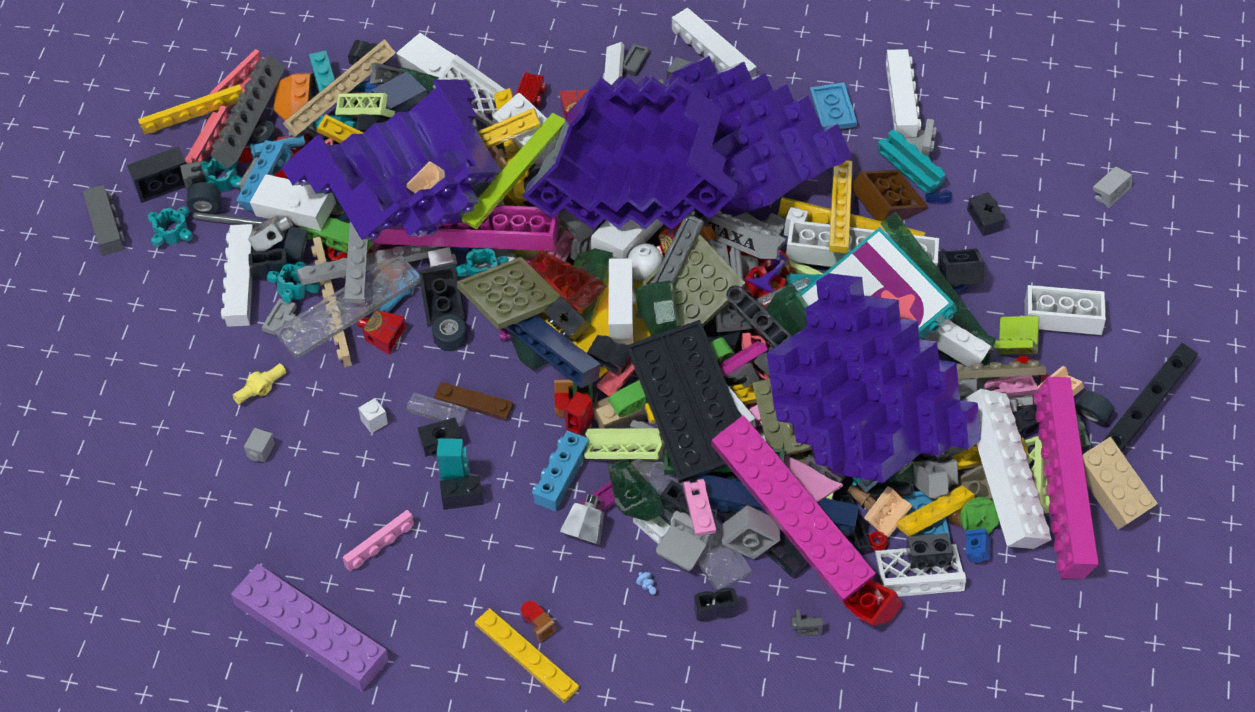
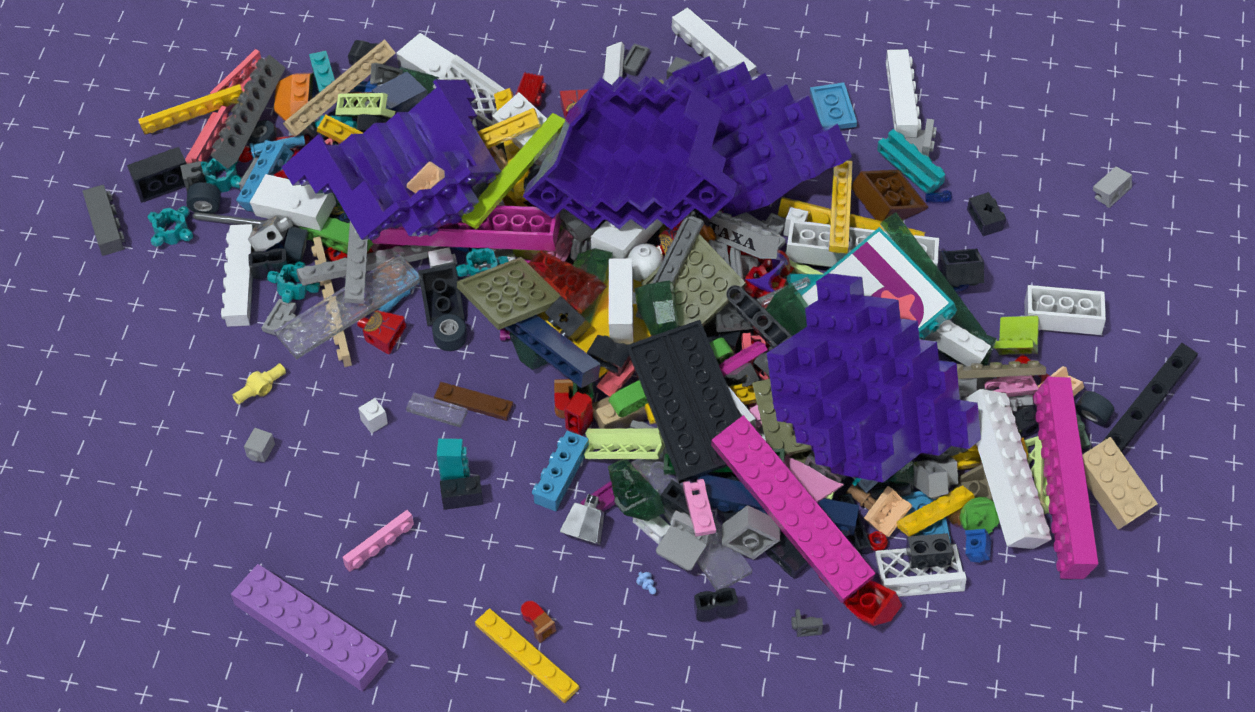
black brick [418,417,462,457] -> none

